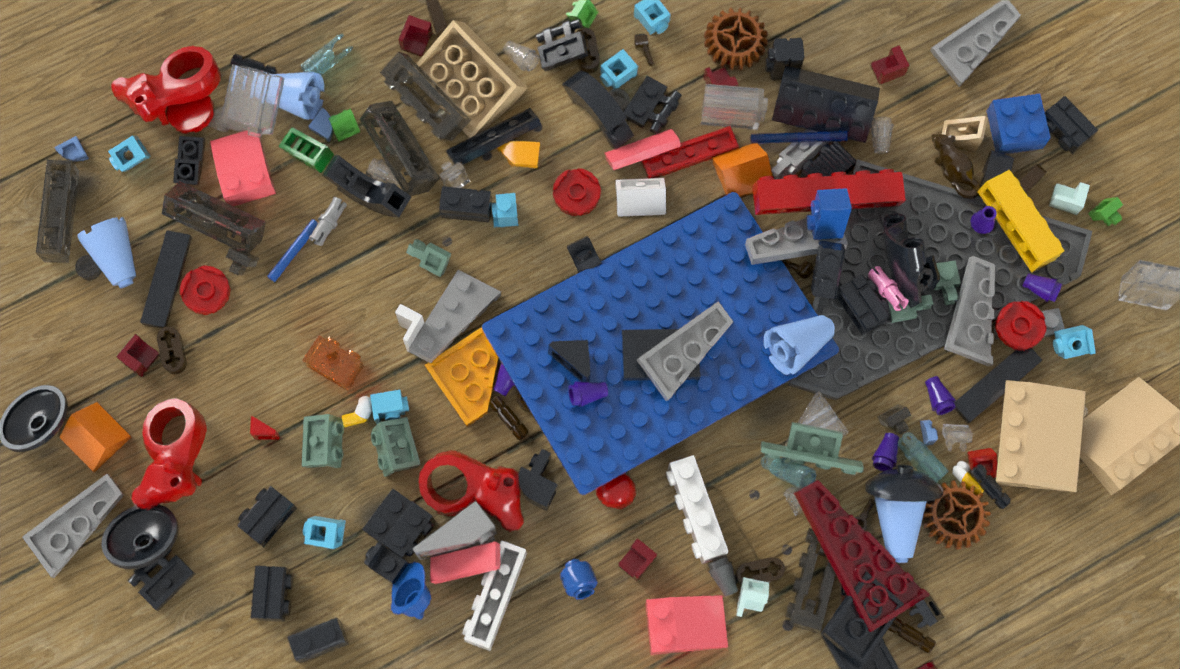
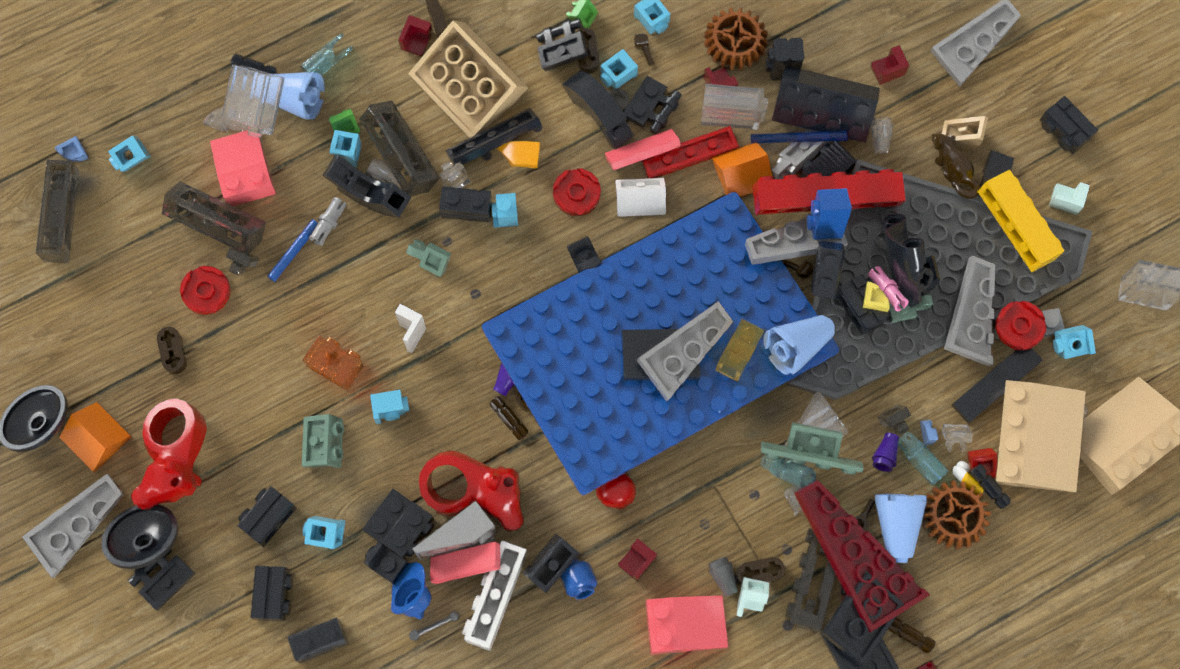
clear smoke tile [75,255,102,281] -> none
light blue cone [77,217,136,289] -> none
red animal [111,46,220,126] -> none
dark red panel [116,334,159,377] -> none
black tile [140,230,192,329] -> none
red tile [166,95,214,134] -> none
black slope [173,136,205,185] -> none
red slope [250,416,280,440] -> none
green slope [278,127,334,173] -> none
medium blue tile [308,108,333,142] -> none
arm [342,396,372,428] -> none
sand green bracket [371,417,421,477] -> none
clear smoke brick [380,52,471,141] -> none
light grey wing [409,270,501,363] -> none
light orange plate [425,327,499,427] -> none
clear cone [503,41,539,72] -> none
black brick [519,449,558,511] -> none
black slope [548,340,590,382] -> none
dark purple cone [568,382,608,407] -> none
white brick [666,455,728,564] -> none
black dish [865,465,943,502] -> none
black tile [909,595,944,628] -> none
dark purple cone [925,376,956,415] -> none
sand green plate [934,261,961,306] -> none
dark purple cone [971,206,997,234] -> none
blue brick [986,94,1050,154] -> none
dark brown beam [1020,164,1047,194] -> none
dark purple cone [1023,273,1062,302] -> none
bright green tile [1088,197,1123,226] -> none
none -> medium azure brick [329,130,362,167]
none -> dark grey hinge [409,611,460,641]
none -> black brick [523,534,579,593]
none -> clear yellow brick [716,319,765,382]
none -> light yellow tile [863,282,890,312]

